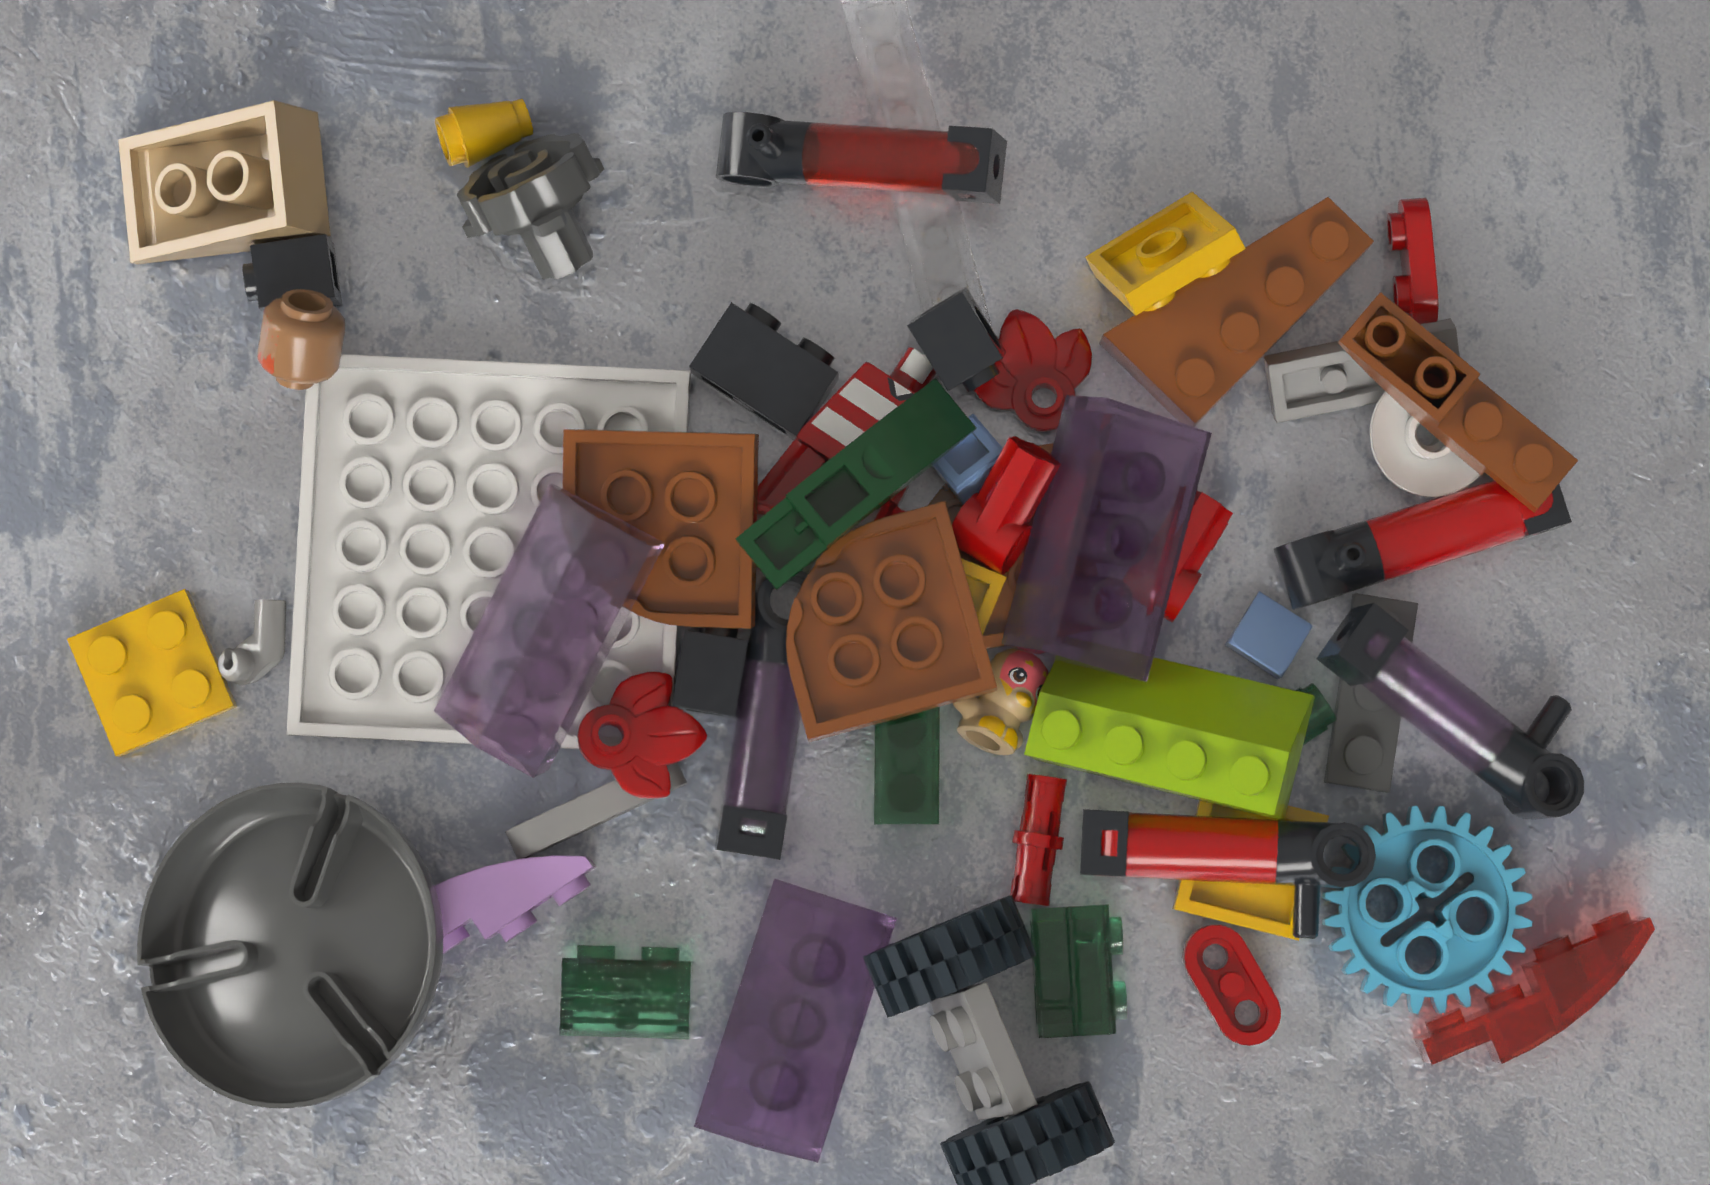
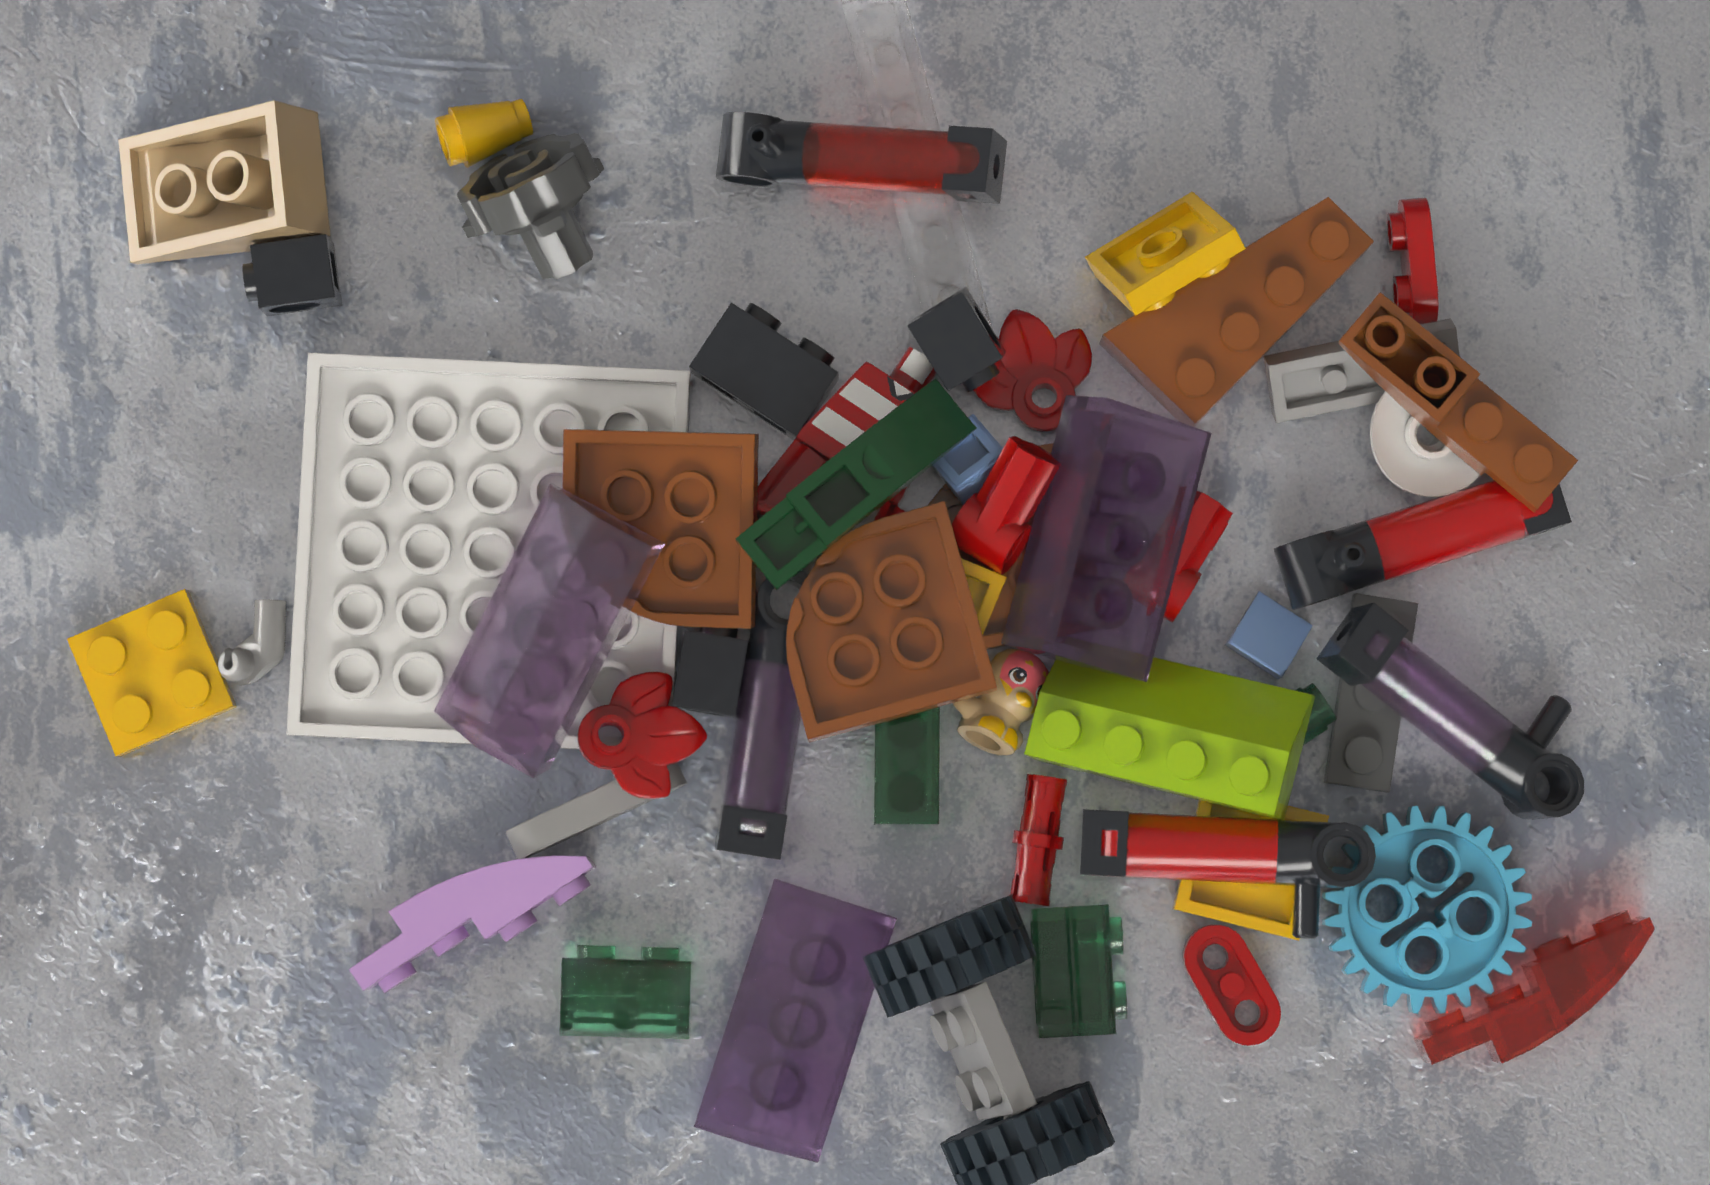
dark grey piece [137,783,444,1108] -> none
medium nougat head [257,289,345,390] -> none

